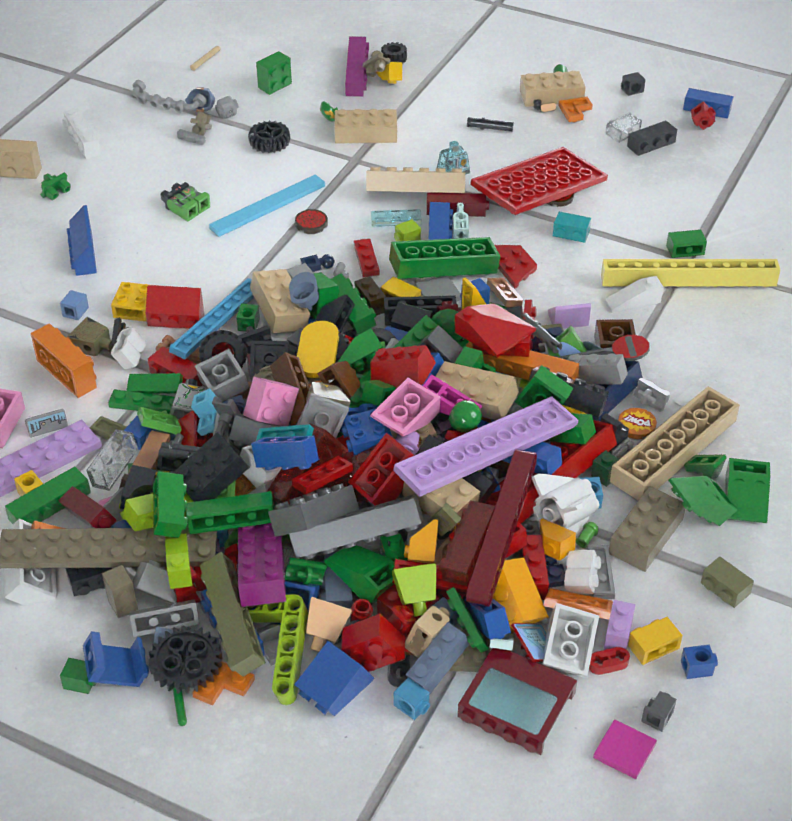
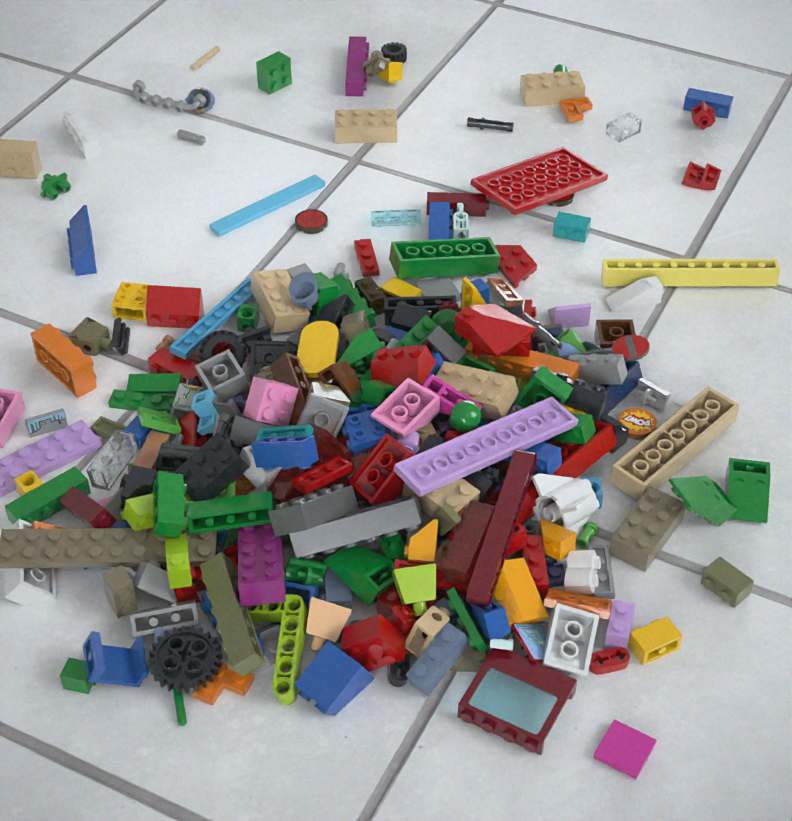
medium blue brick [60,290,89,321] -> none
black brick [65,567,112,597] -> none
white brick [111,326,146,370] -> none
bright green hips [160,182,210,222] -> none
dark tan hips [190,111,212,136] -> none
light grey head [215,96,239,119] -> none
black gear [248,120,290,153] -> none
dark blue plate [300,254,335,272] -> none
green hair [320,101,338,121] -> none
red brick [350,599,373,622] -> none
tan brick [366,167,465,193] -> none
lime brick [394,219,421,241] -> none
dark azure brick [394,678,430,720] -> none
clear light blue torso [437,141,470,175] -> none
green brick [455,346,484,369] -> none
arm [533,99,556,112] -> none
dark green brick [591,450,620,487] -> none
light grey axle [610,439,634,459] -> none
black brick [621,72,646,96] -> none
black brick [627,120,678,156] -> none
dark grey brick [641,691,677,732] -> none
green brick [666,229,707,258] -> none
blue brick [680,644,718,679] -> none
green slope [684,454,727,480] -> none
none -> dark tan brick [339,310,370,343]
none -> red slope [681,161,722,190]

